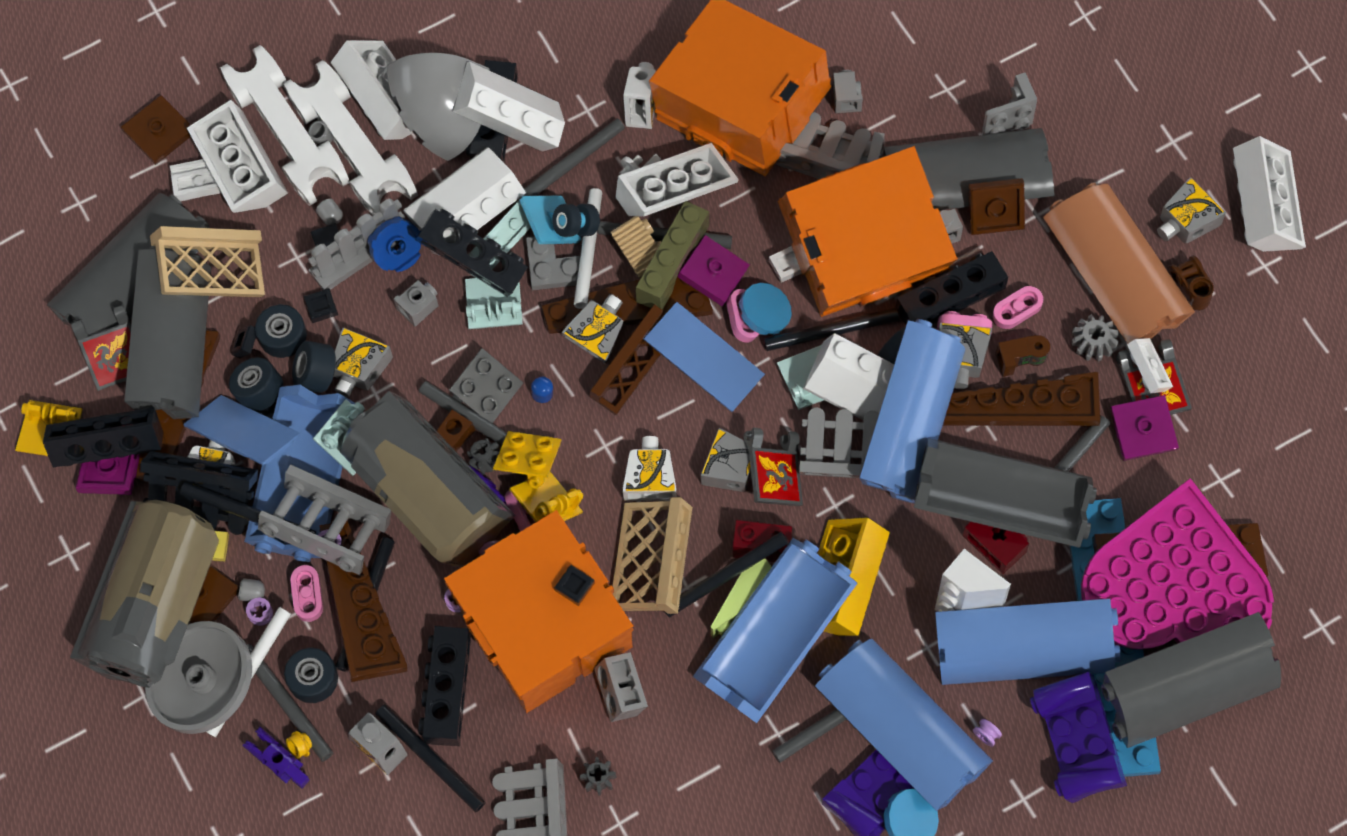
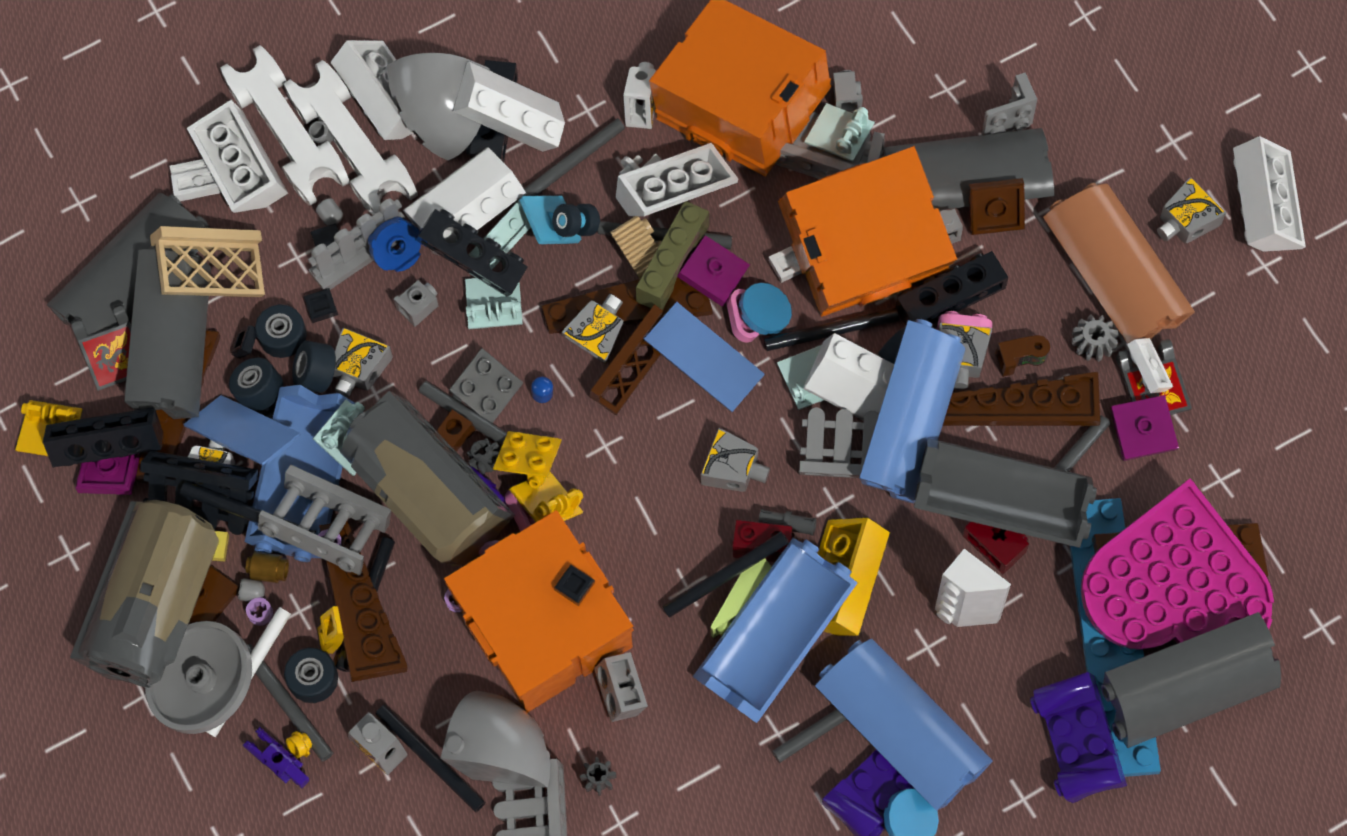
reddish brown plate [121,95,191,165] -> none
bright pink plate [290,565,323,622] -> none
black brick [418,626,471,747] -> none
light grey plate [526,237,580,291] -> none
white piece [574,188,602,309] -> none
tan fence [613,497,693,614] -> none
torso [623,436,677,501] -> none
flag [744,427,803,506] -> none
medium blue cylinder [935,599,1121,685] -> none
lavender bush [973,719,1002,747] -> none
bright pink plate [993,286,1043,329] -> none
reddish brown piece [1168,255,1214,311] -> none
none -> pearl gold brick [246,552,289,583]
none -> yellow slope [317,606,344,654]
none -> light grey brick [440,691,551,788]
none -> dark grey pin [758,509,817,536]
none -> light aqua hinge [804,103,875,162]

